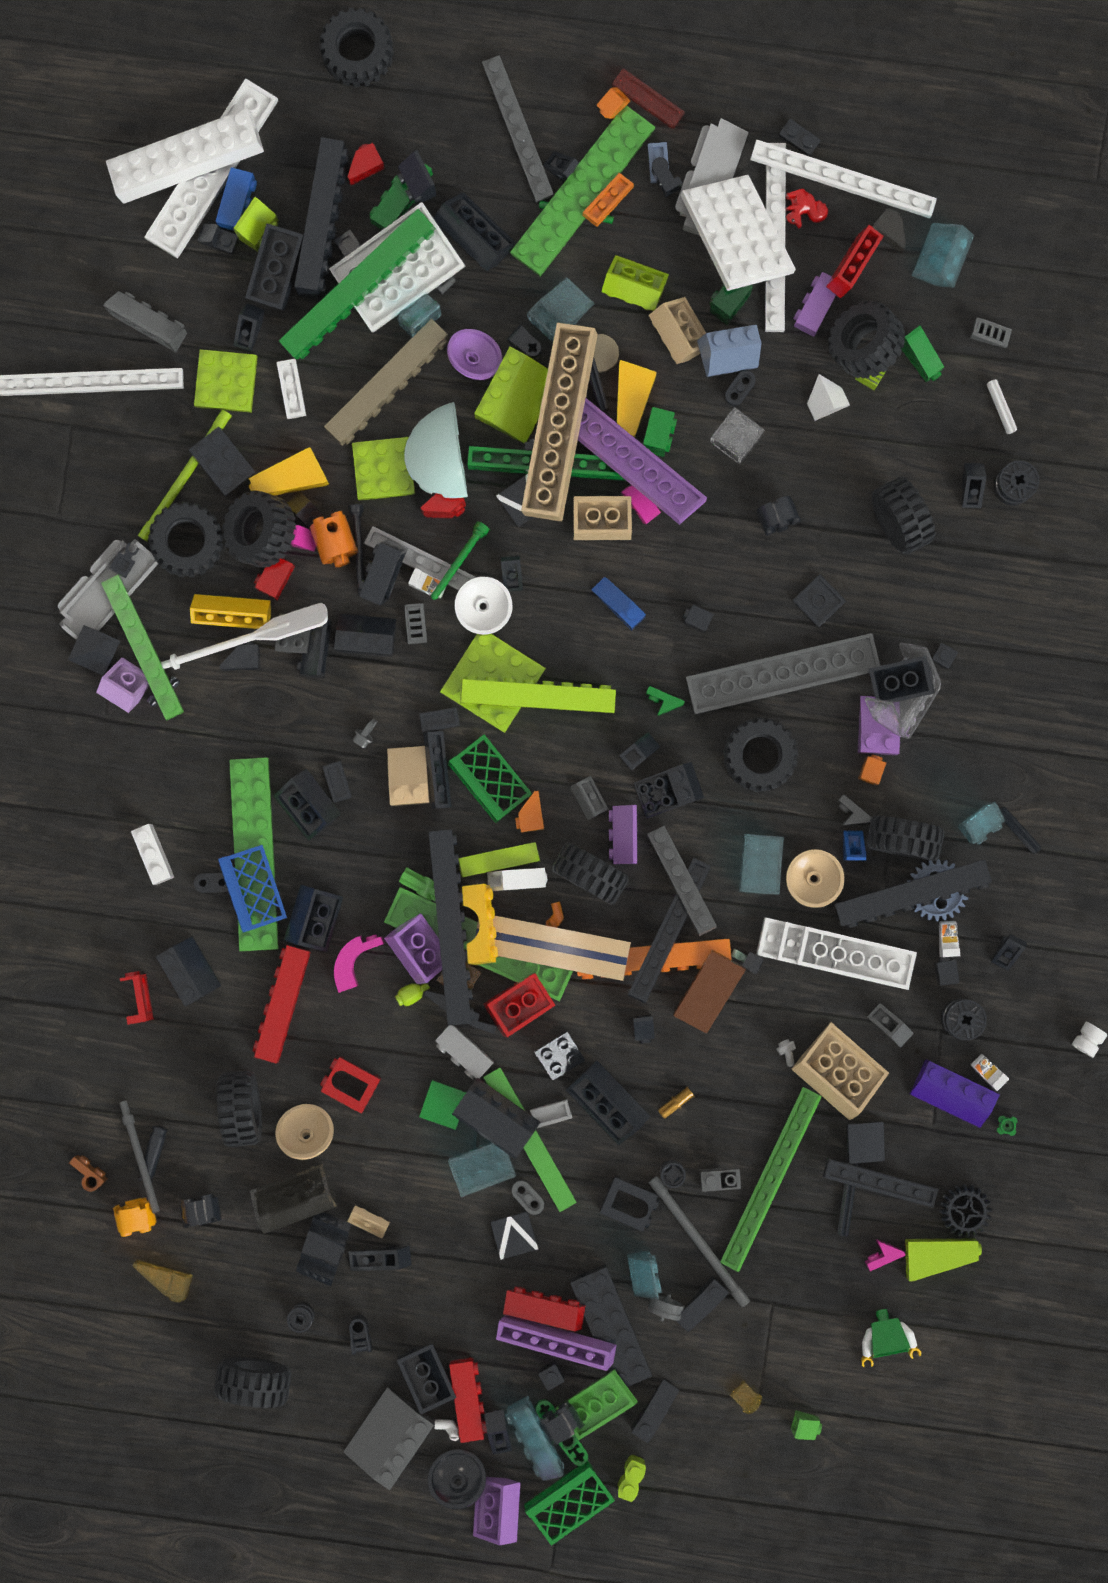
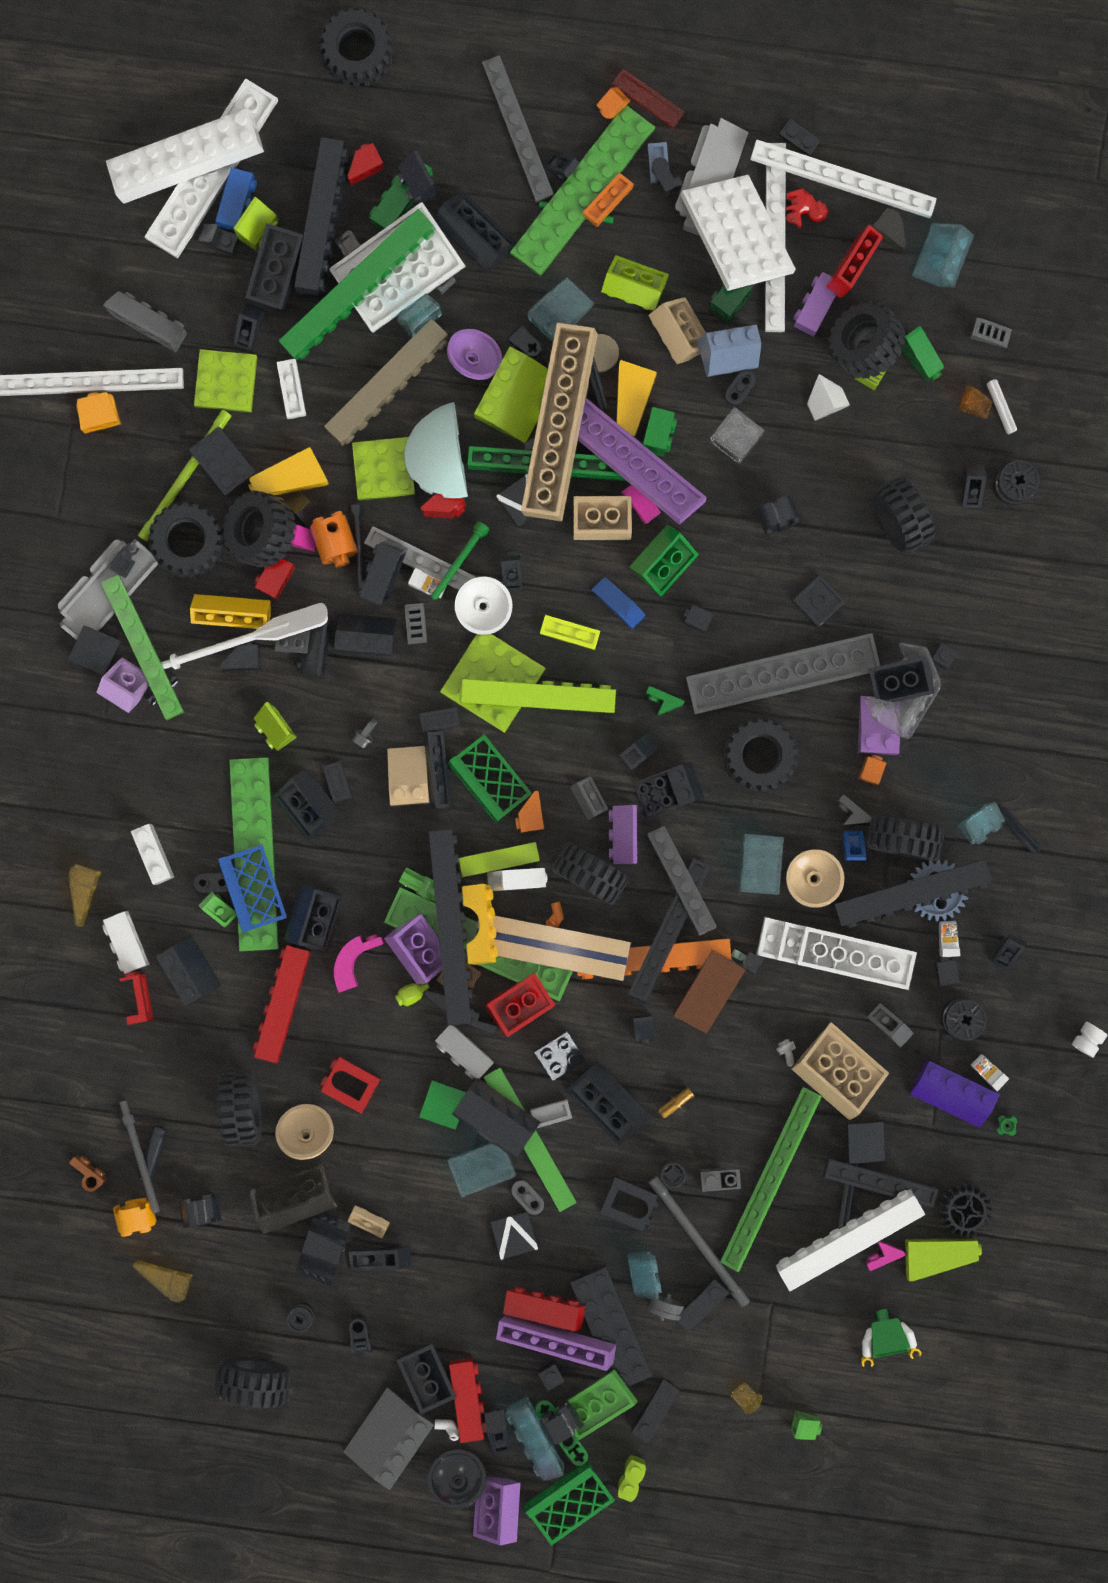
none -> clear yellow slope [69,864,101,927]
none -> light orange torso [76,392,121,433]
none -> white brick [103,911,150,974]
none -> bright green slope [199,892,236,927]
none -> lime slope [254,702,297,751]
none -> neon yellow plate [540,615,600,650]
none -> green slope [630,525,699,597]
none -> white brick [776,1189,925,1291]
none -> clear orange slope [959,386,993,419]

